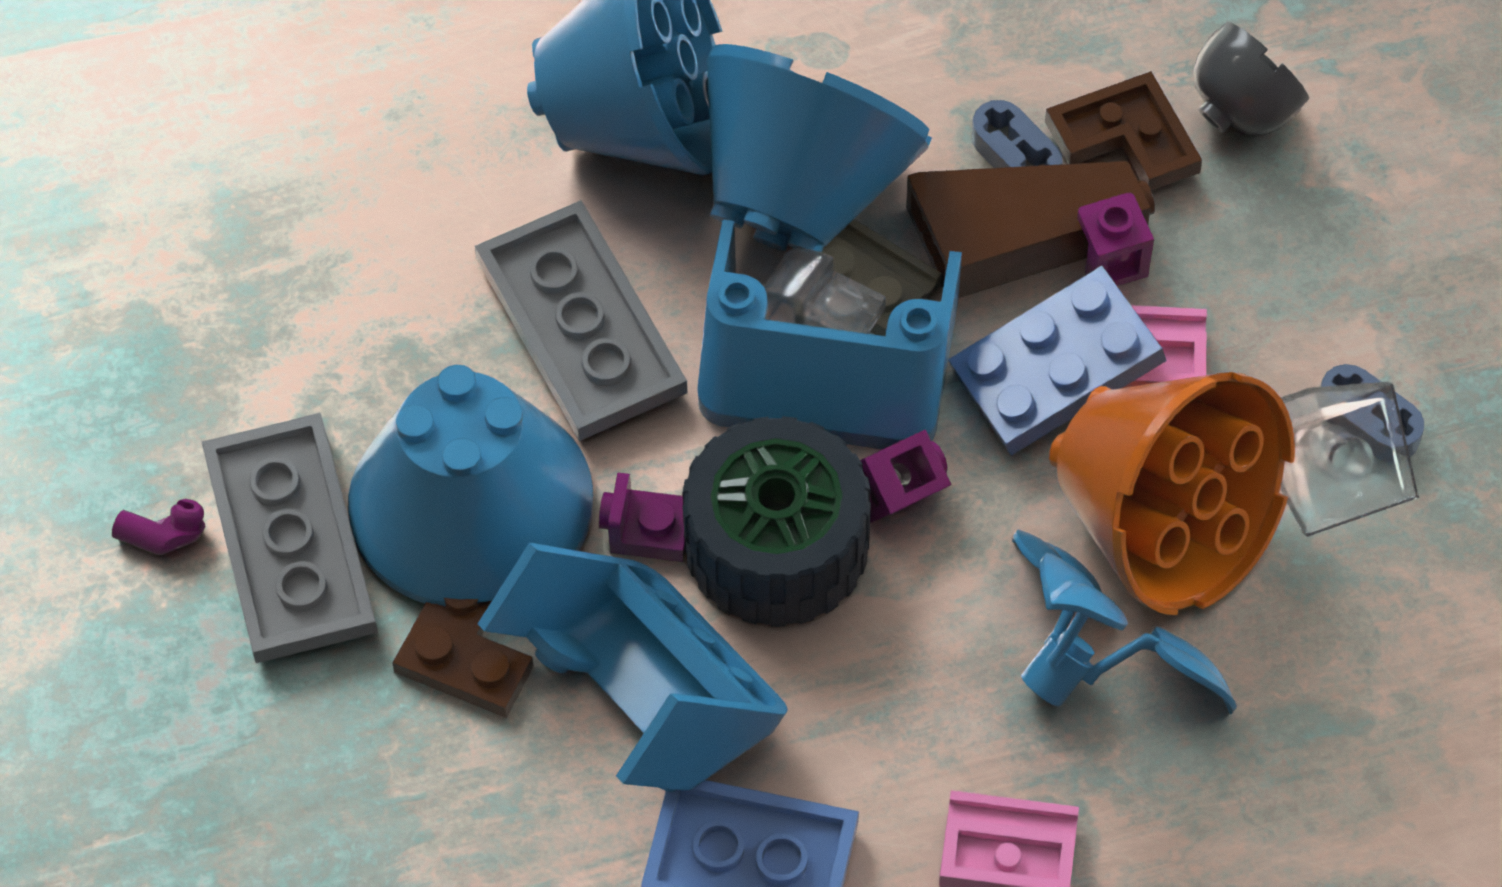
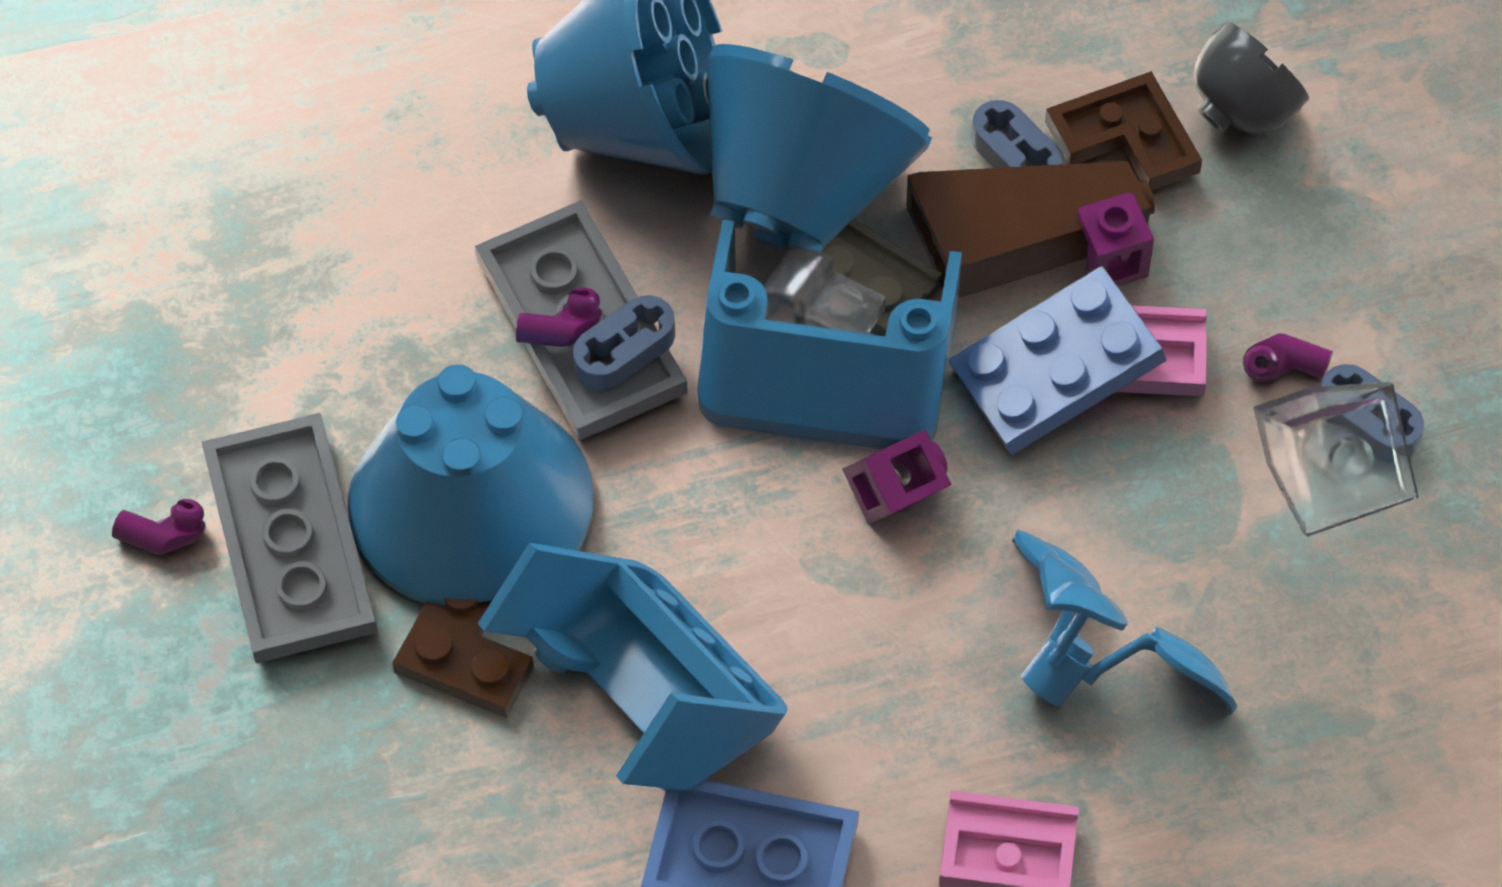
magenta bracket [599,472,685,562] -> none
black wheel [682,416,871,627] -> none
orange cone [1049,372,1295,615] -> none
none -> magenta arm [516,288,602,347]
none -> sand blue beam [573,295,675,391]
none -> magenta arm [1243,333,1333,382]

